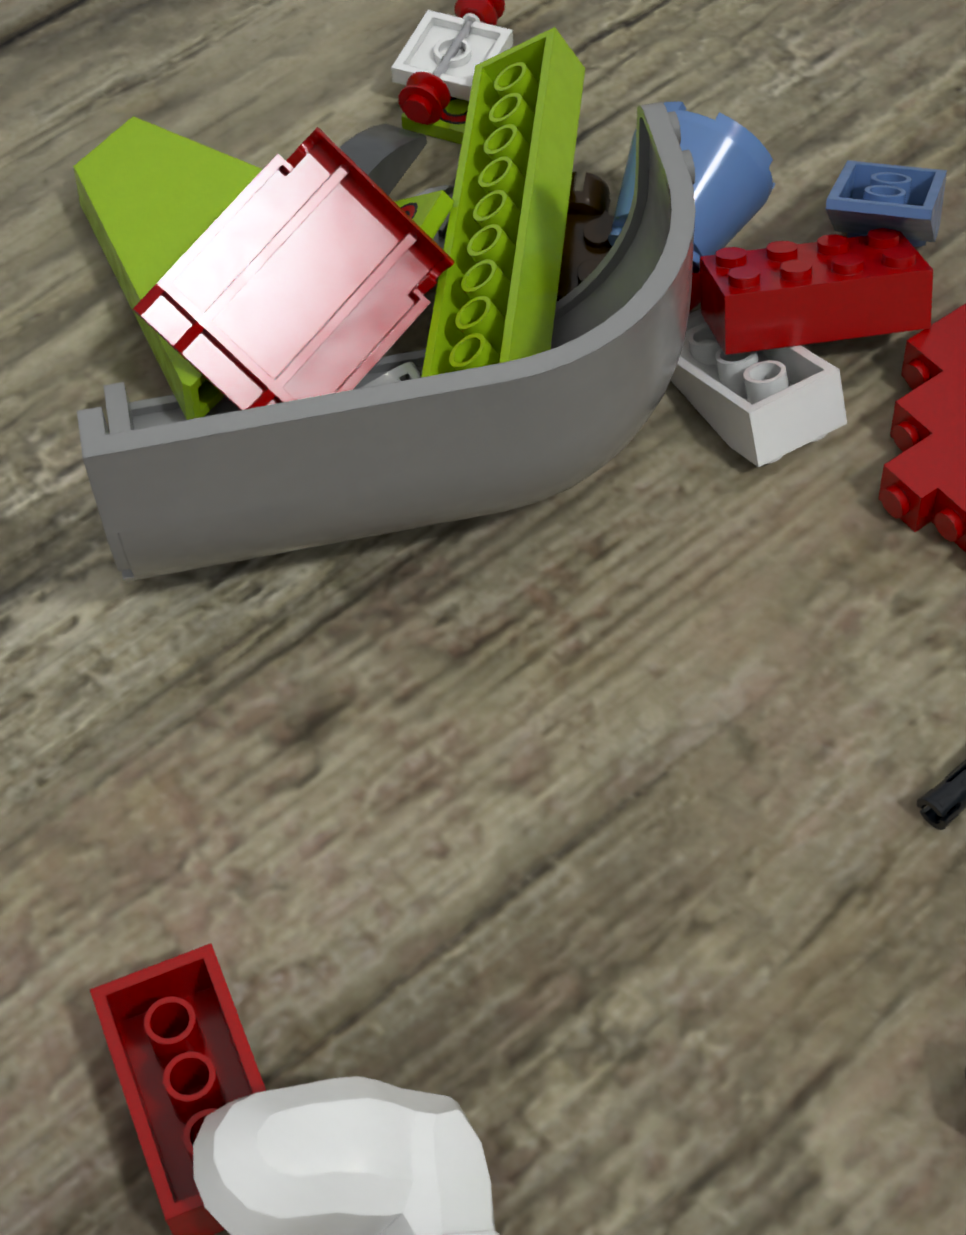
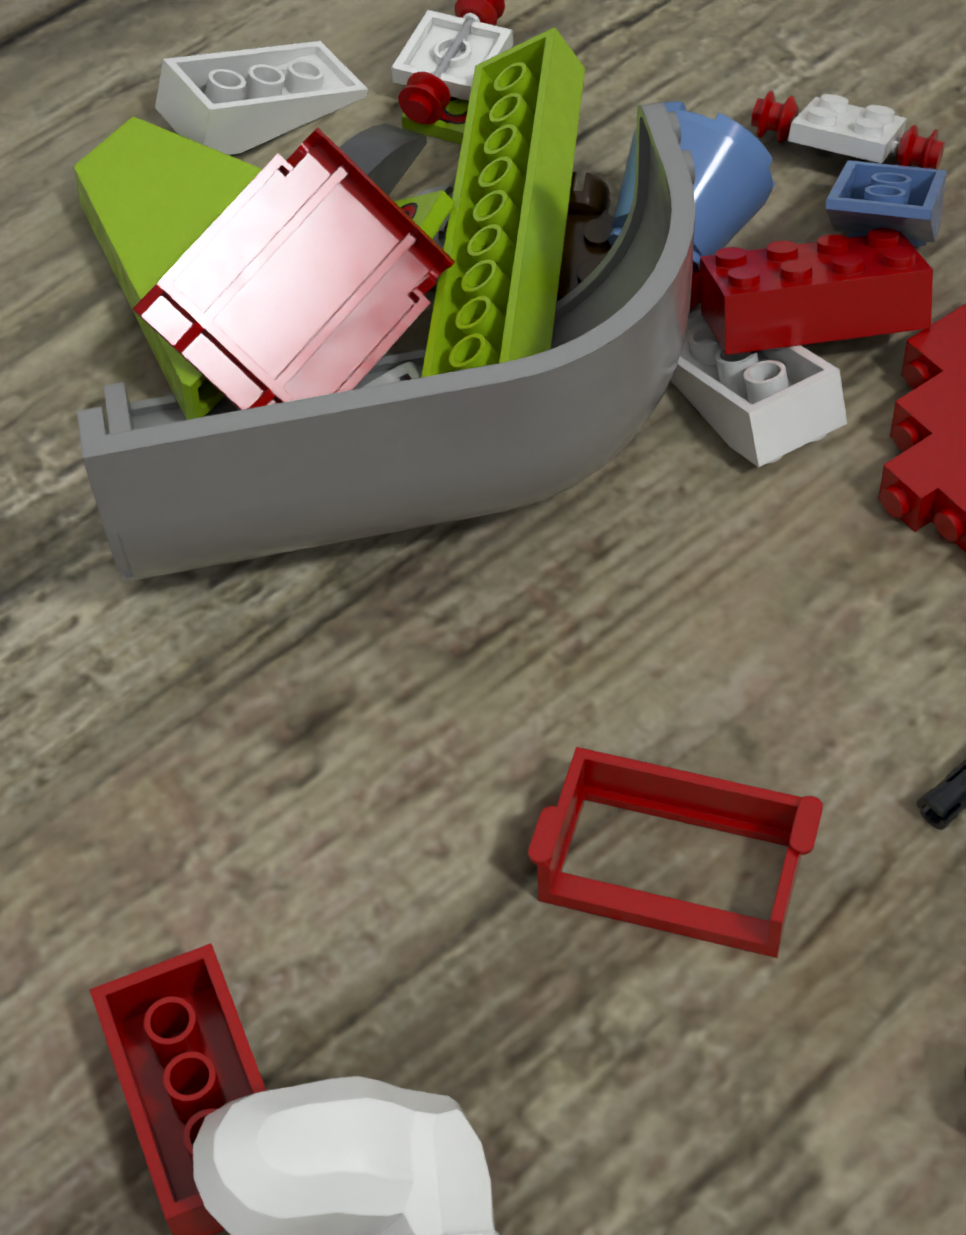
none -> white slope [155,41,368,155]
none -> red piece [528,747,823,958]
none -> white plate [751,91,945,170]

